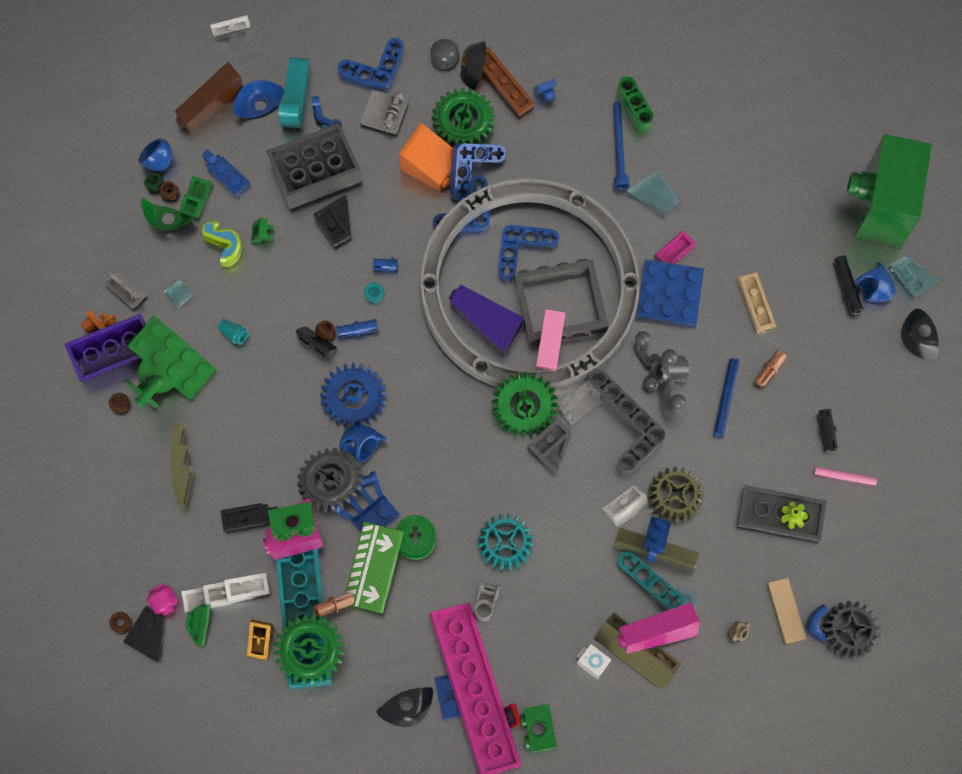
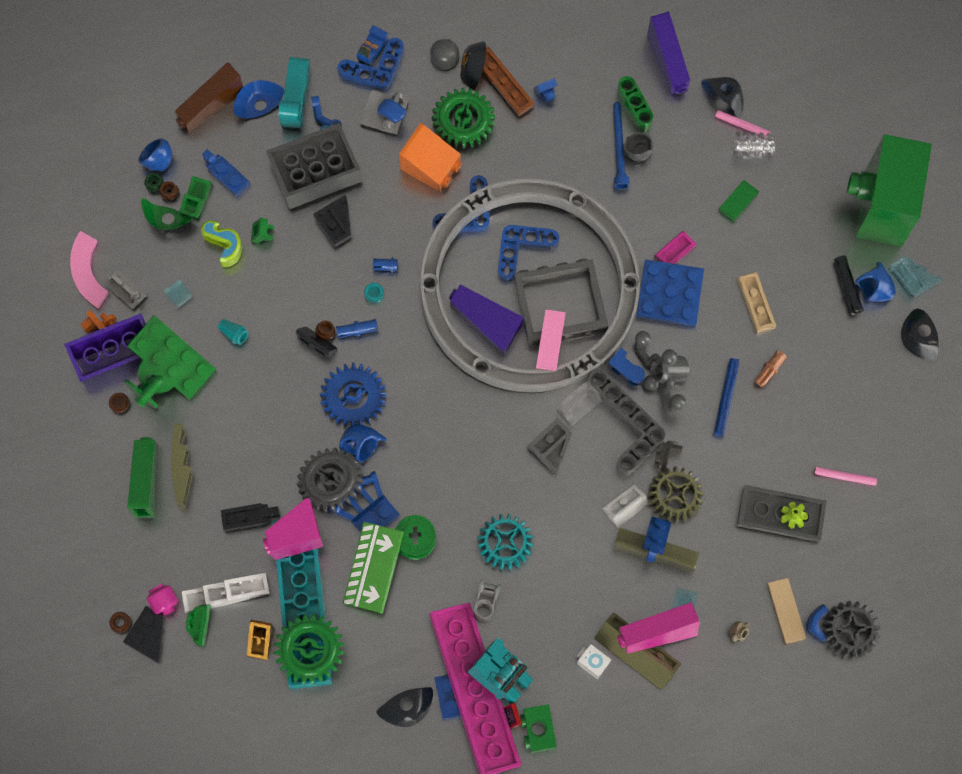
white slope [210,15,250,37] -> none
green brick [268,502,317,541] -> none
nougat axle [313,592,354,618] -> none
blue beam [450,143,506,201] -> none
green gear [491,371,559,437] -> none
teal beam [618,551,685,610] -> none
clear light blue wing [628,170,681,213] -> none
black pin [818,409,839,452] -> none
none -> bright pink tile [70,231,109,310]
none -> green slope [127,437,158,517]
none -> blue leg [357,25,389,66]
none -> blue hair [377,99,406,123]
none -> teal hips [467,637,533,704]
none -> blue leg [607,348,645,387]
none -> dark grey hair [623,133,654,161]
none -> dark purple slope [647,11,690,94]
none -> clear smoke bracket [654,441,683,472]
none -> black piece [702,77,744,118]
none -> bright pink bar [715,110,772,139]
none -> green tile [719,180,759,221]
none -> clear piece [733,132,775,158]

